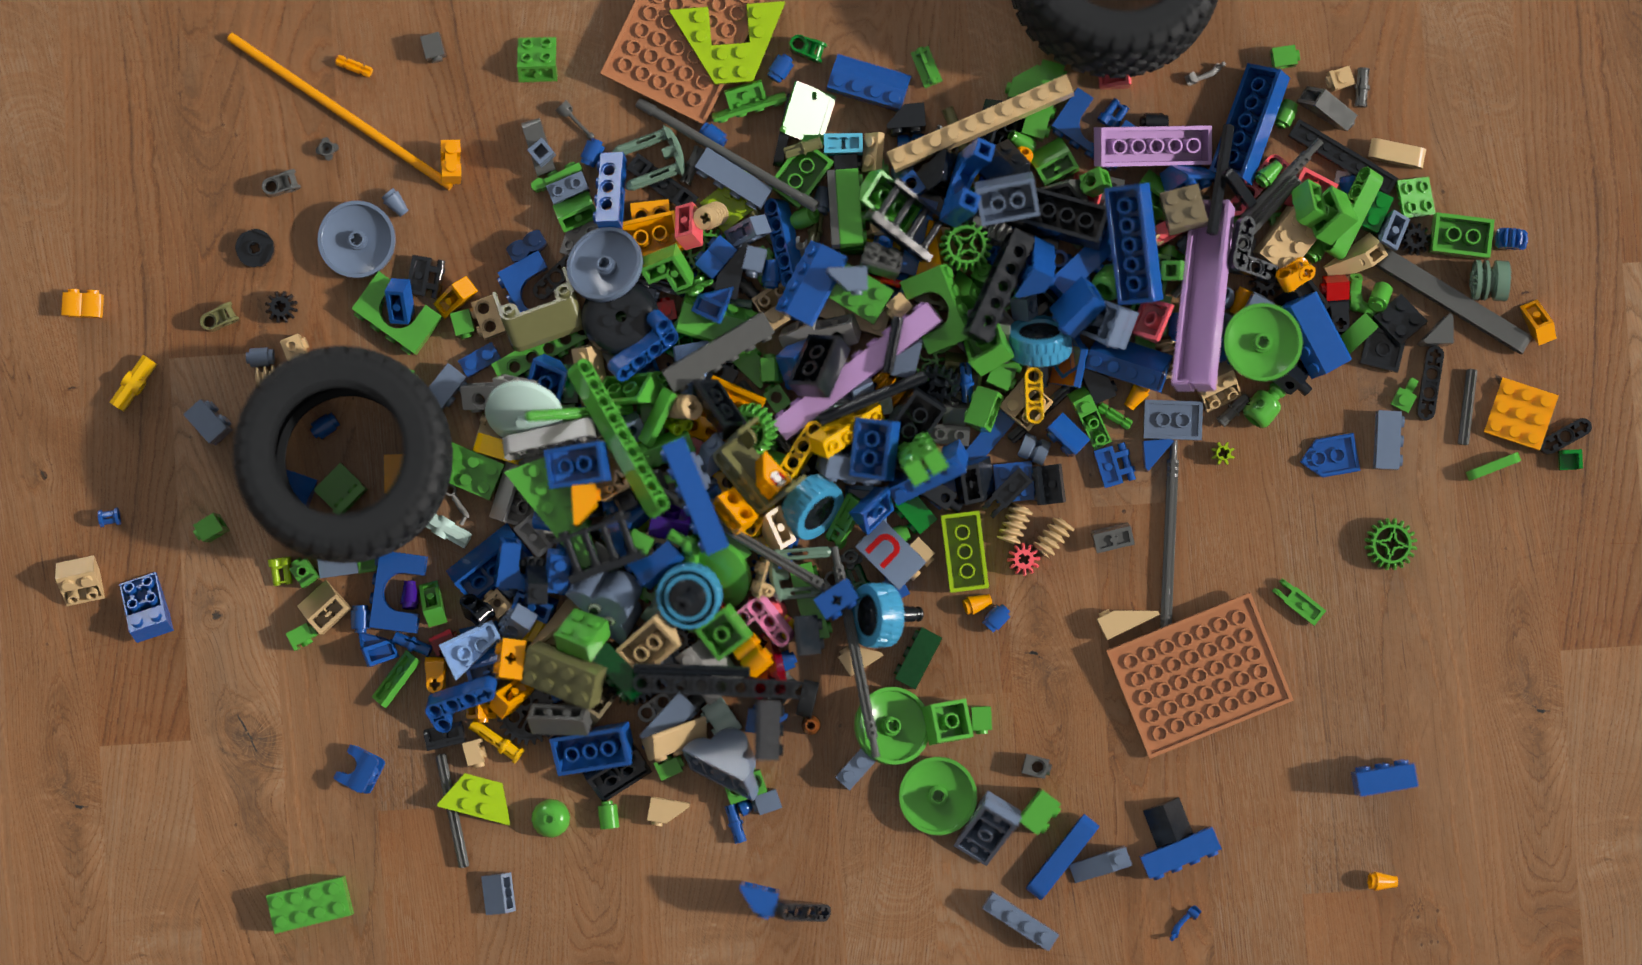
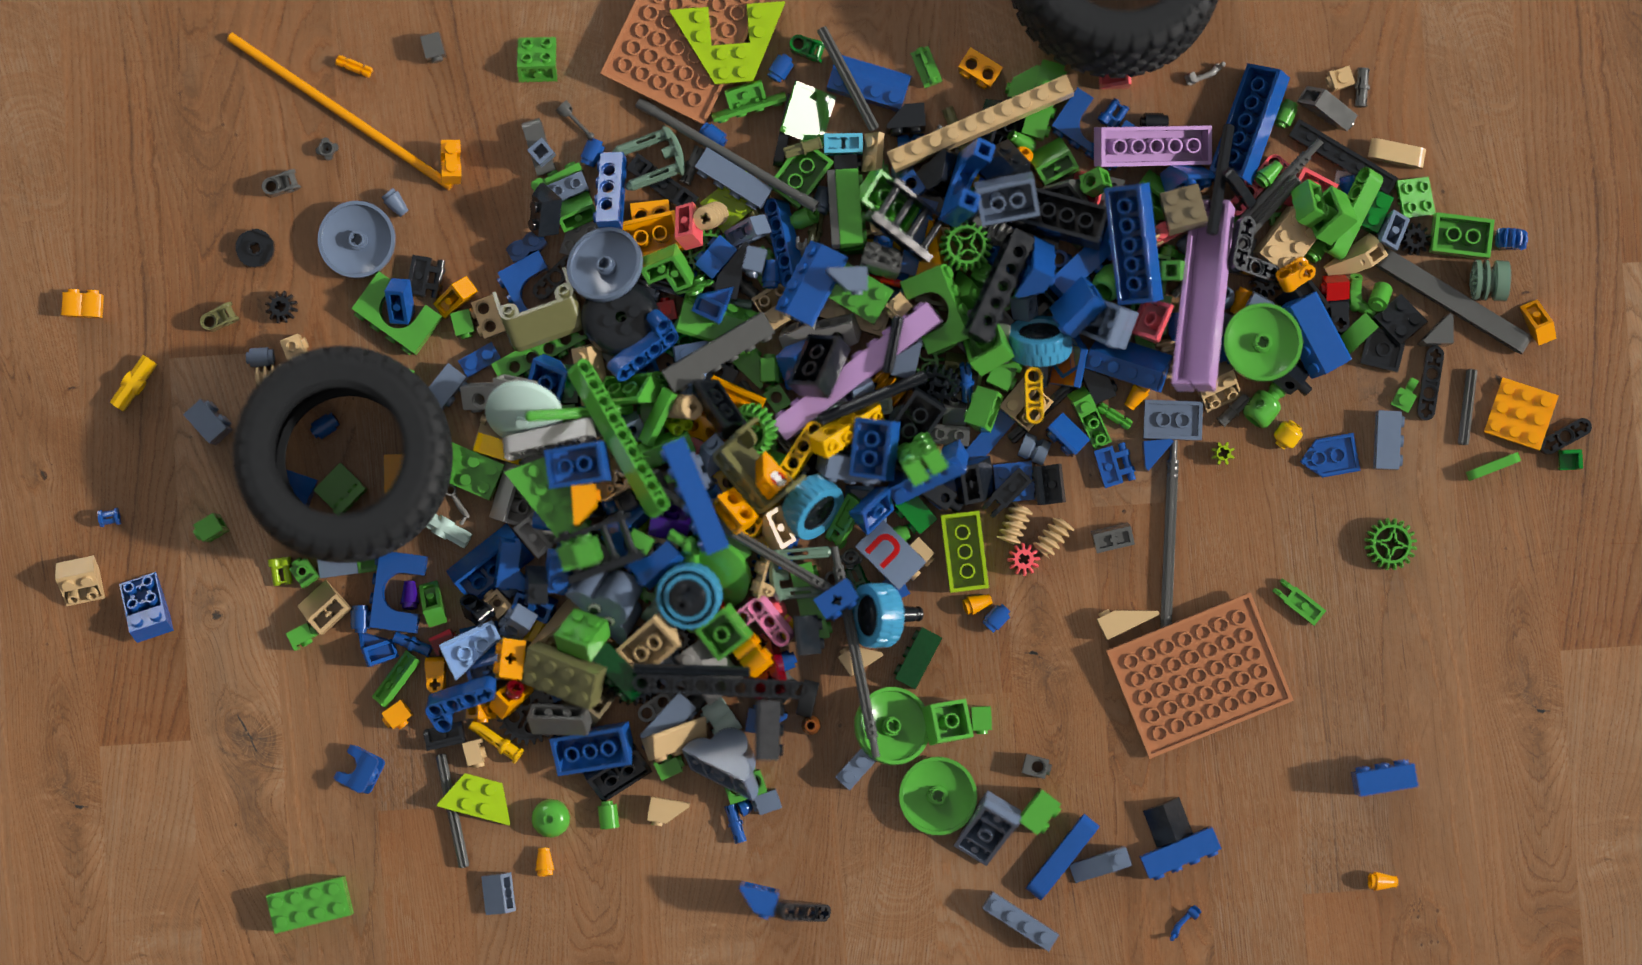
dark grey gear [519,557,546,572] -> none
bright green brick [1270,45,1300,69] -> none
none -> light orange brick [381,699,414,730]
none -> dark red bush [505,680,524,700]
none -> black slope [528,183,562,237]
none -> light orange cone [535,848,554,877]
none -> bright green brick [557,534,604,571]
none -> dark grey axle [817,26,879,132]
none -> light orange brick [958,47,1003,90]
none -> yellow head [1274,420,1303,449]

